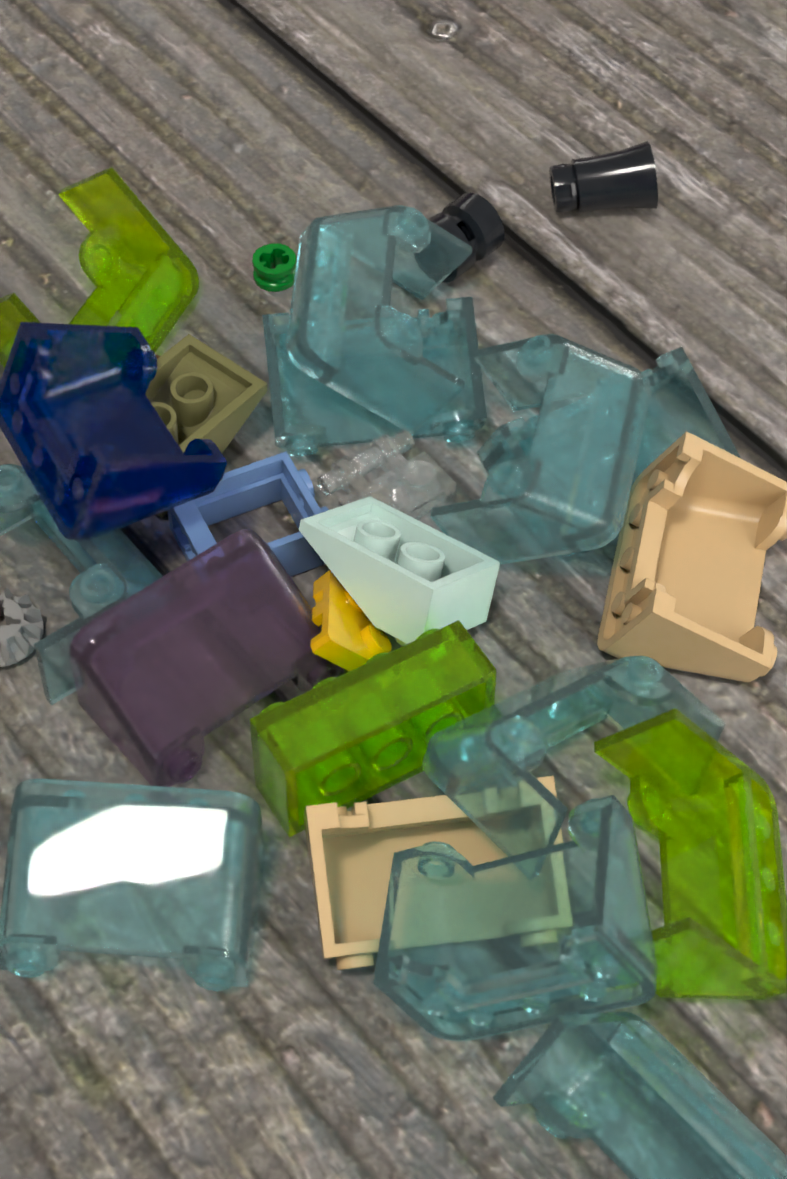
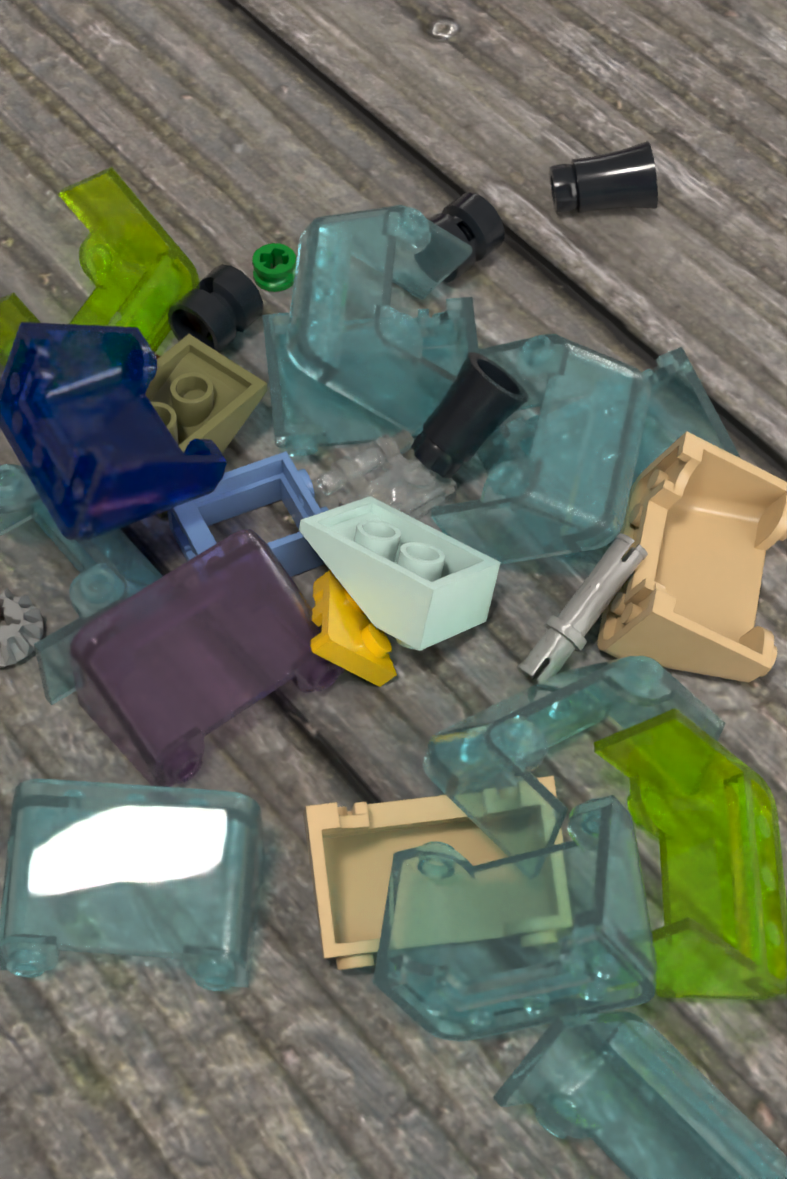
clear neon green brick [249,620,497,837] -> none
none -> black wheel [168,264,264,353]
none -> black plant [411,352,529,479]
none -> light grey pin [517,533,648,690]

